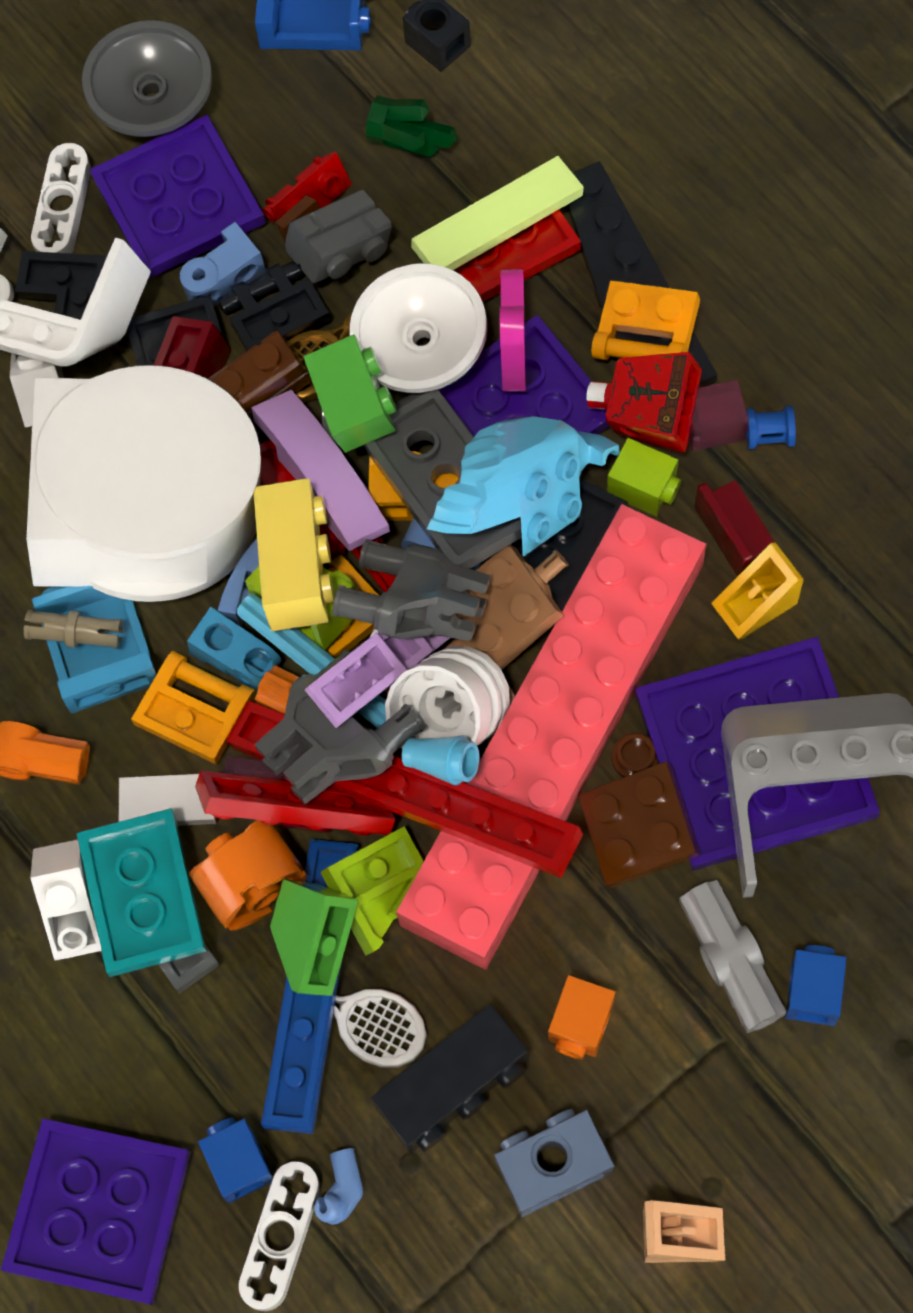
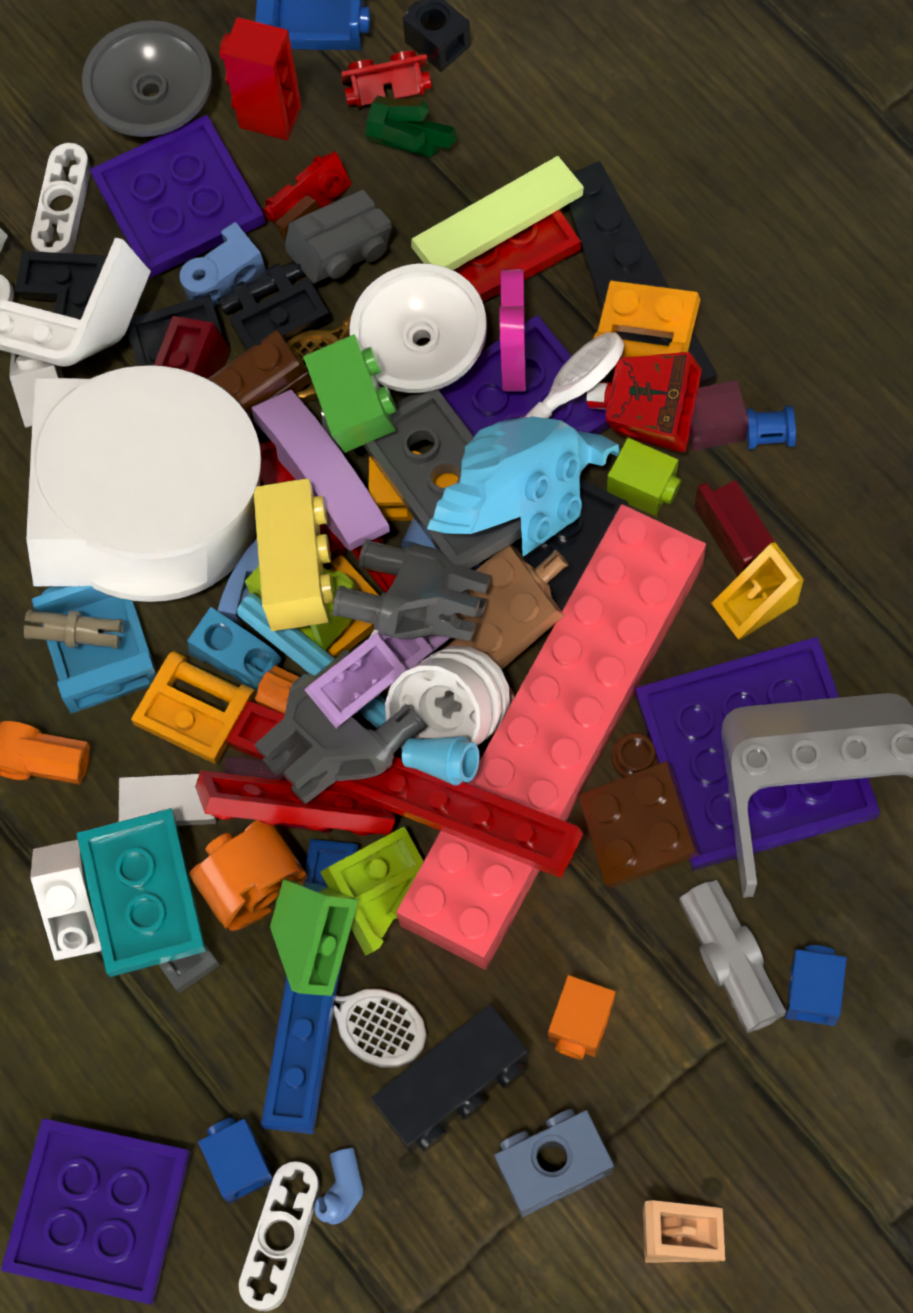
none -> red brick [219,17,302,141]
none -> red hinge [341,50,432,108]
none -> white piece [521,332,625,418]

